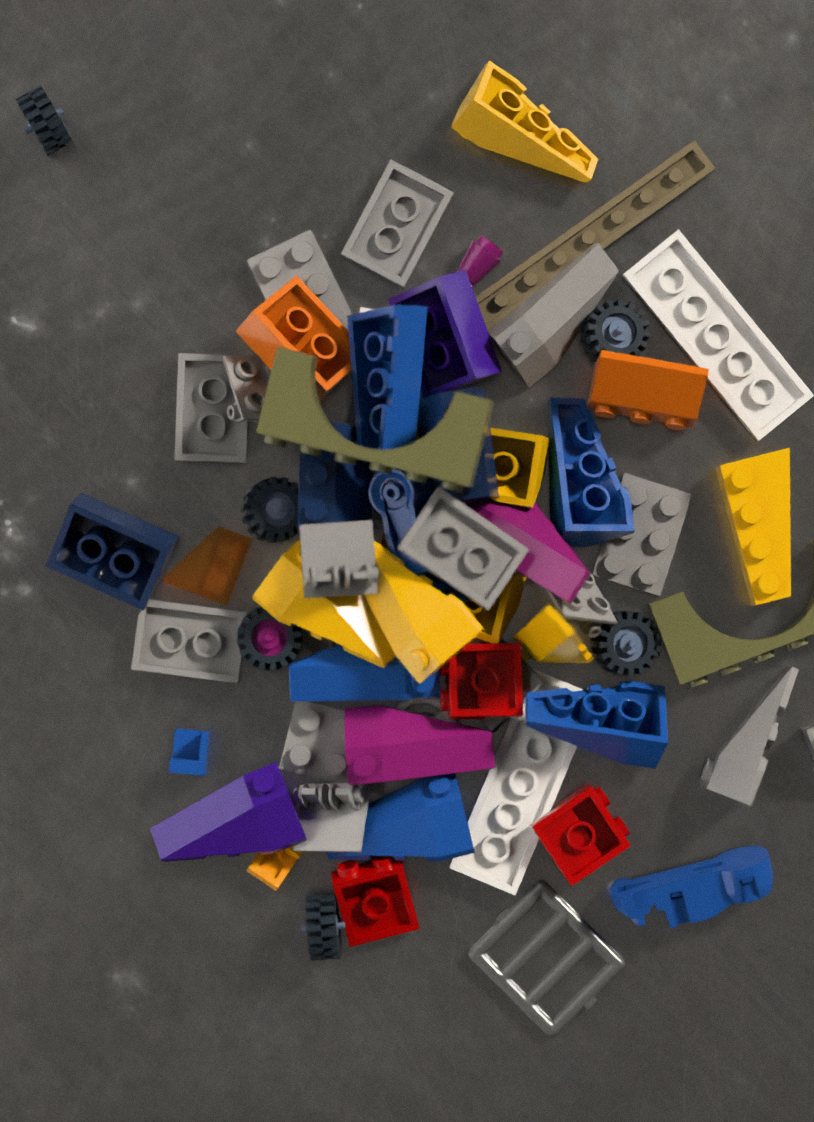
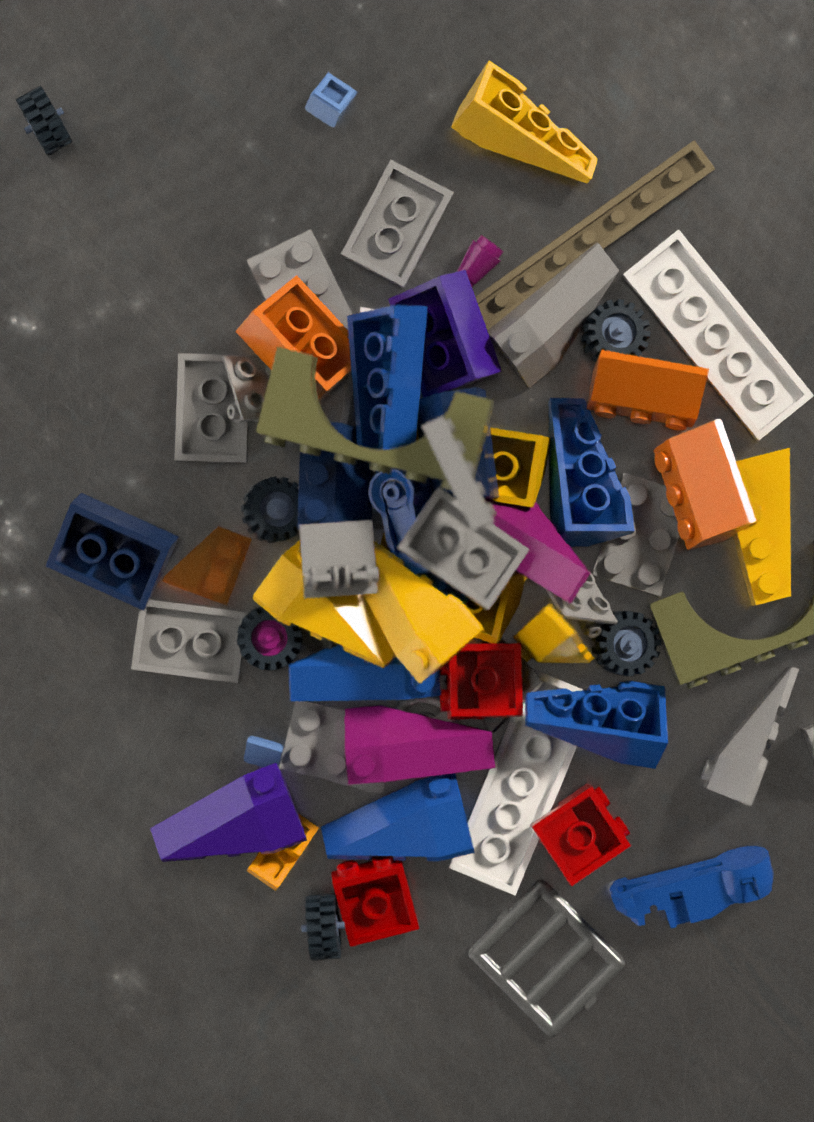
blue panel [169,729,211,776] -> none
light grey hinge [293,783,371,853] -> none
none -> medium blue slope [244,735,284,767]
none -> medium blue slope [305,72,358,127]
none -> light grey piece [422,416,496,531]
none -> orange slope [653,419,756,551]

